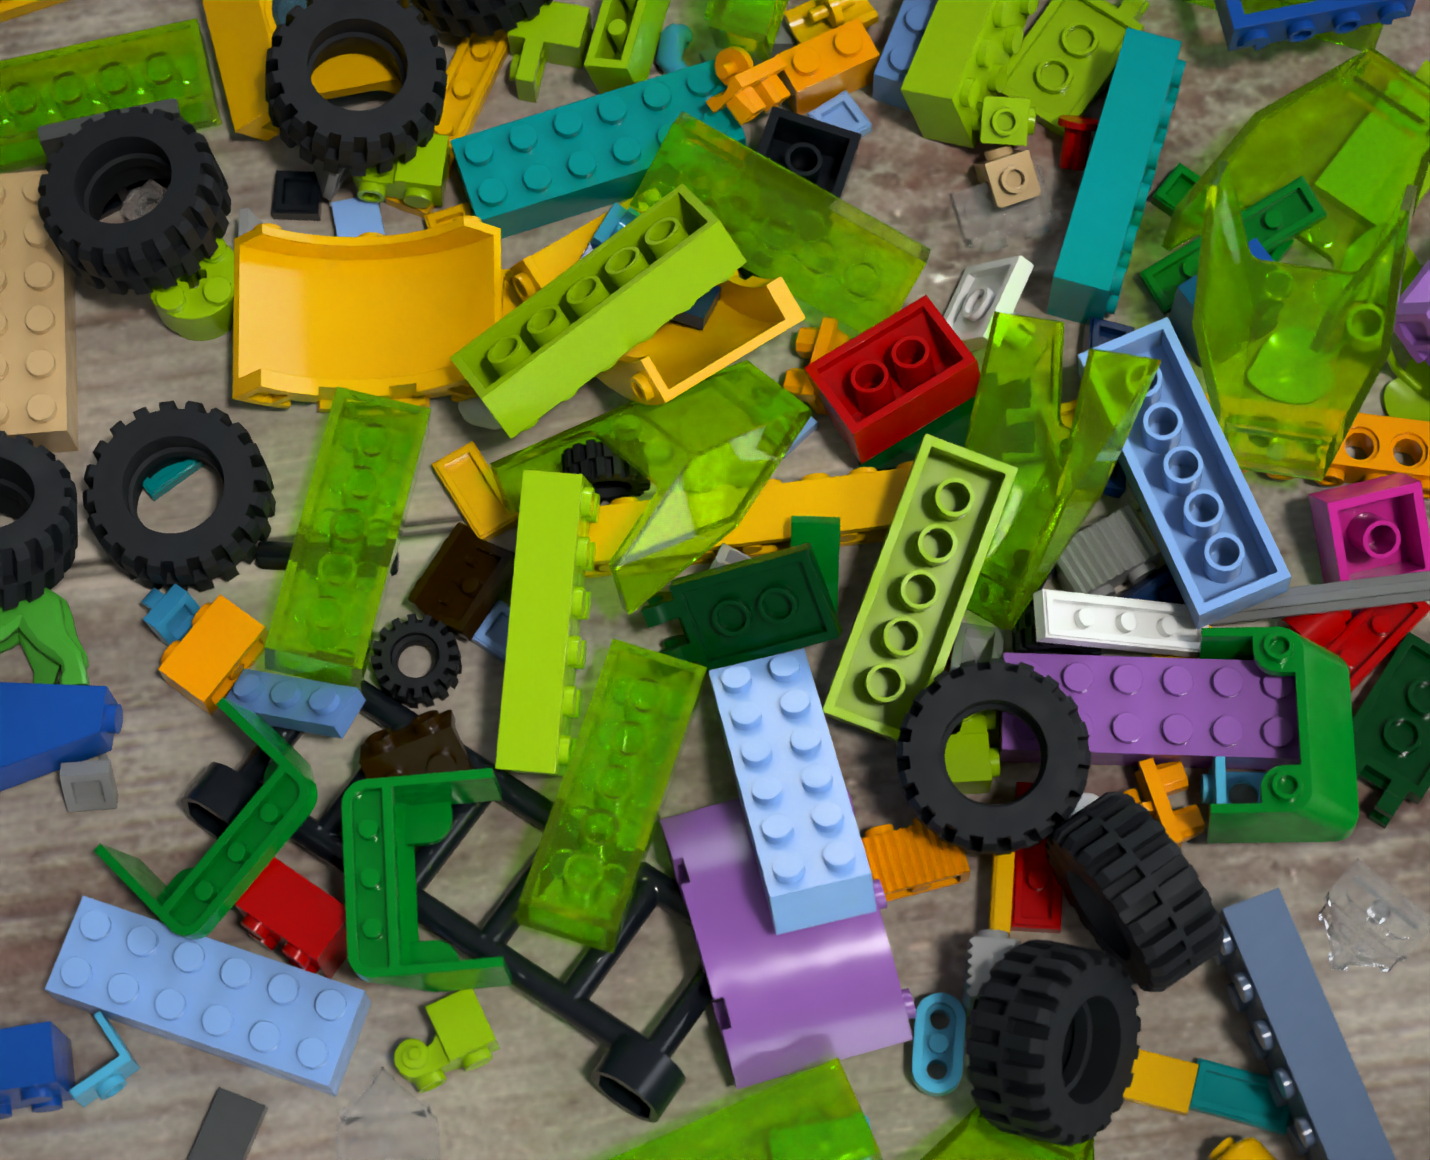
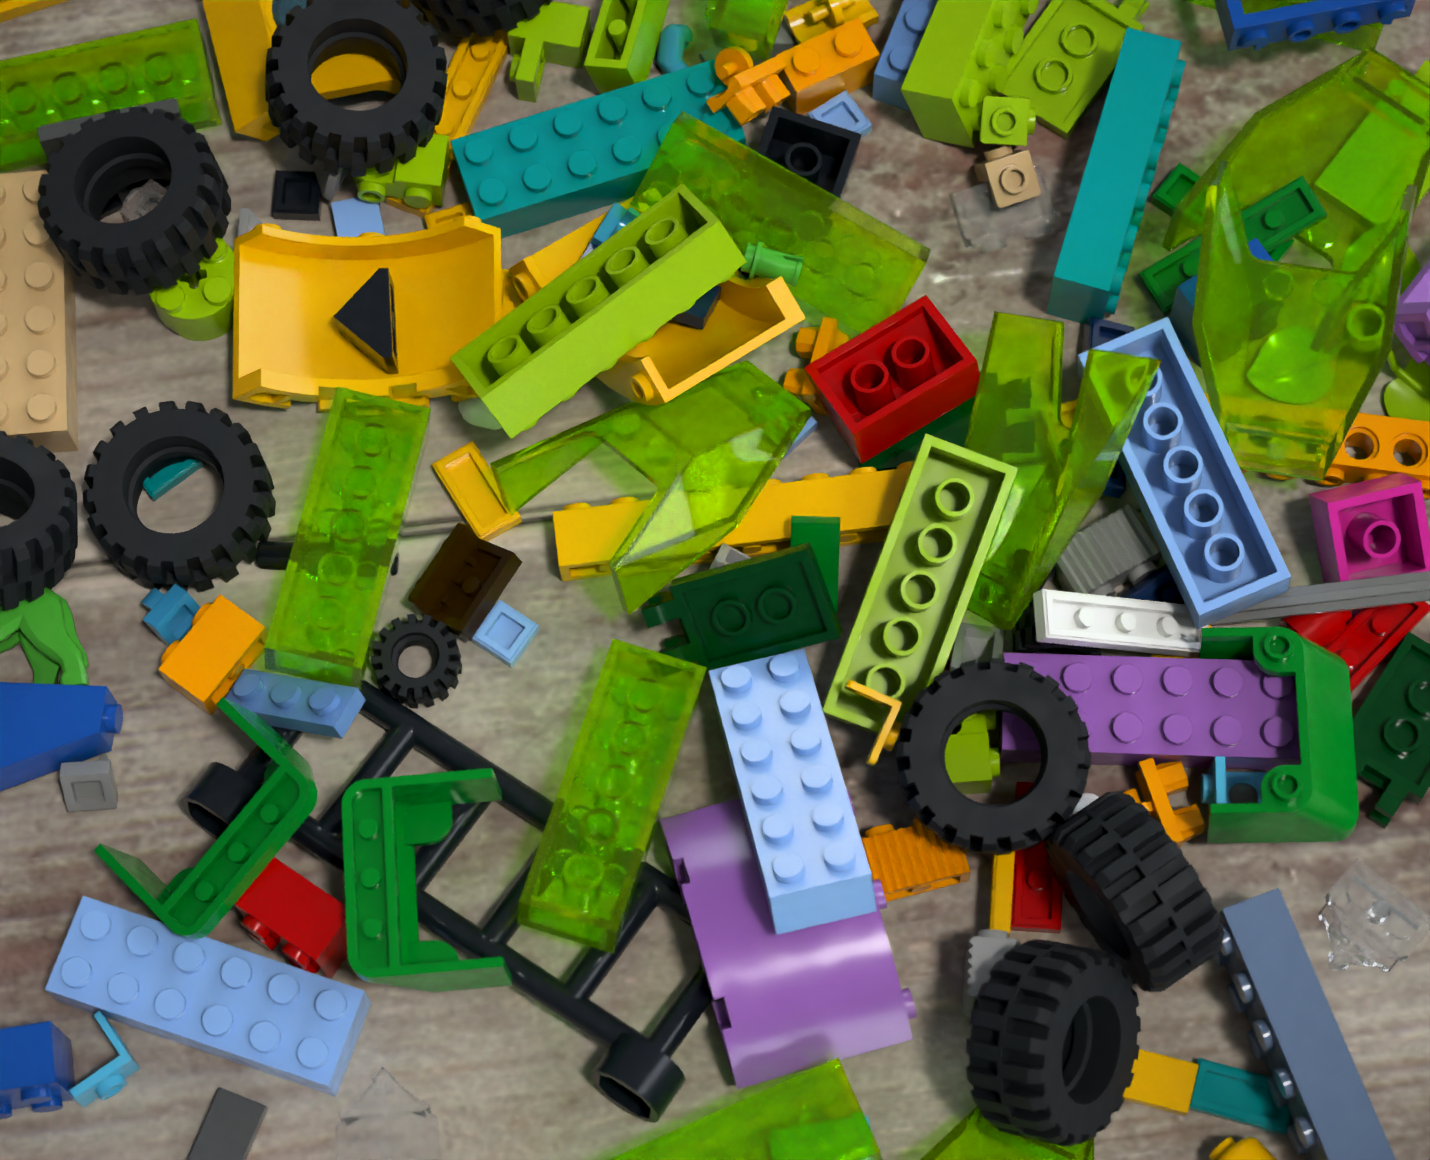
dark brown bracket [359,709,474,779] -> none
lime brick [394,989,500,1093] -> none
lime brick [495,470,600,777] -> none
black tyre [561,437,651,504] -> none
medium azure plate [911,993,966,1097] -> none
white tile [943,255,1034,351] -> none
red piece [1058,115,1099,171] -> none
none -> black slope [334,268,398,374]
none -> bright green pin [741,241,804,287]
none -> yellow bracket [844,679,902,766]

